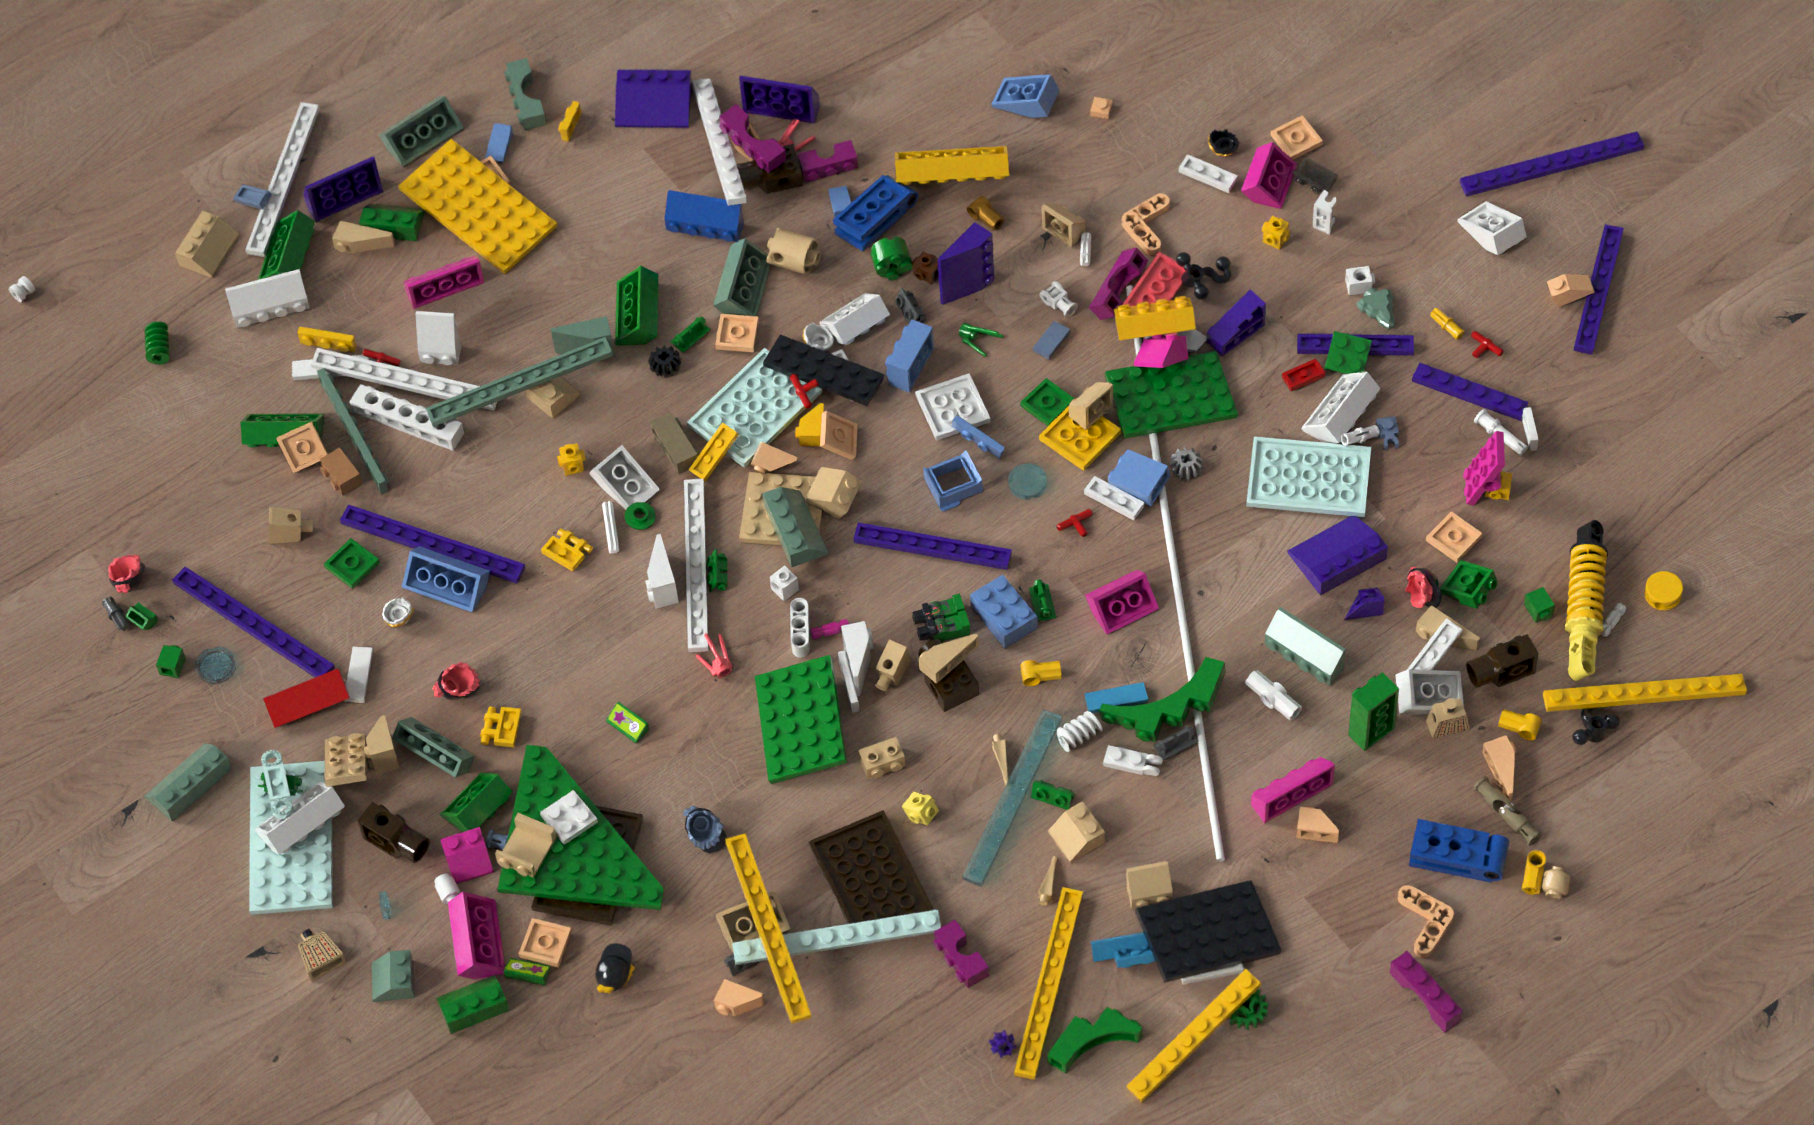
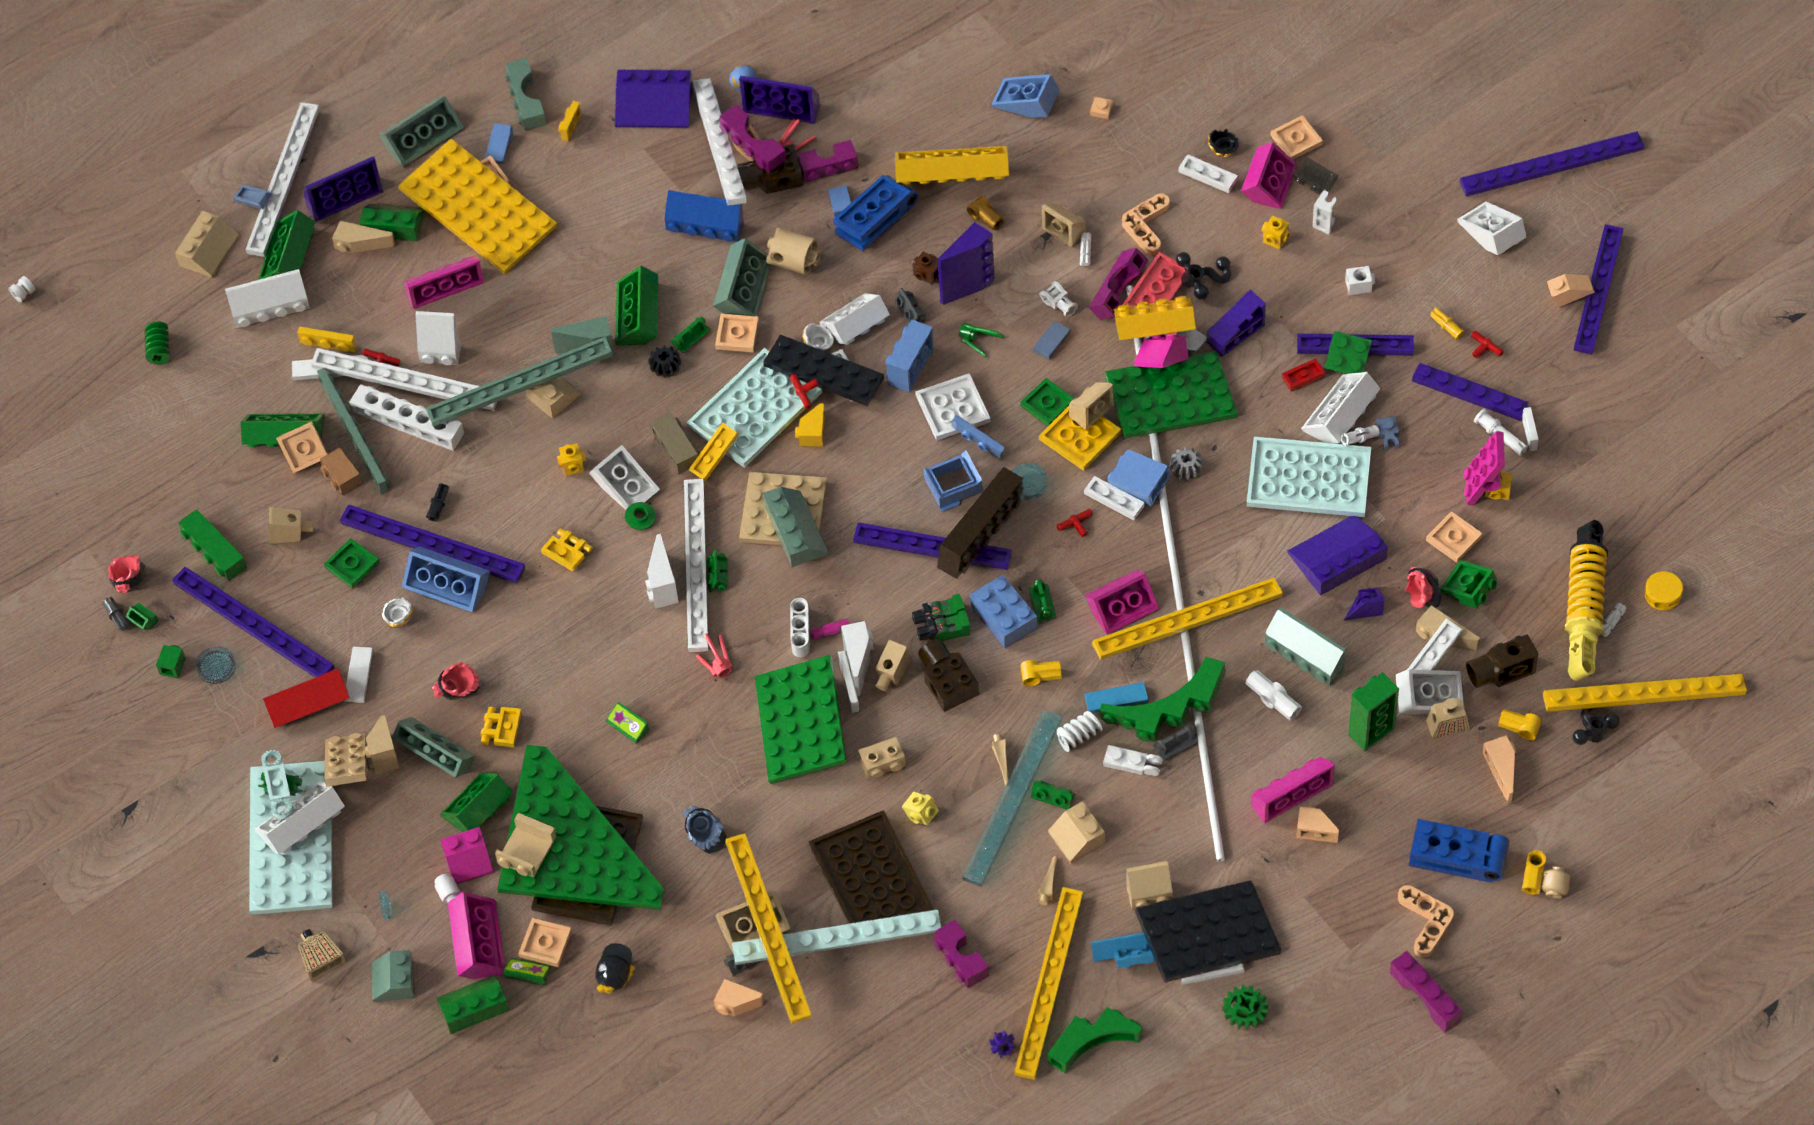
sand green slope [145,743,232,821] -> none
dark brown brick [357,802,430,863] -> none
sand blue bush [486,830,508,851] -> none
white plate [540,790,598,845] -> none
white axle [602,501,620,554] -> none
light nougat slope [750,442,798,474] -> none
white brick [770,566,799,601] -> none
tan slope [805,467,862,519] -> none
light nougat plate [820,411,858,460] -> none
green brick [870,237,913,281] -> none
tan slope [918,634,979,684] -> none
yellow plate [1126,969,1261,1102] -> none
sand green rock [1356,288,1394,330] -> none
dark tan piece [1473,776,1542,846] -> none
green brick [1524,587,1555,623] -> none
none -> green brick [178,509,247,581]
none -> black axle [426,483,449,522]
none -> medium blue hair [730,64,760,92]
none -> dark brown brick [937,467,1024,579]
none -> yellow plate [1092,577,1283,660]

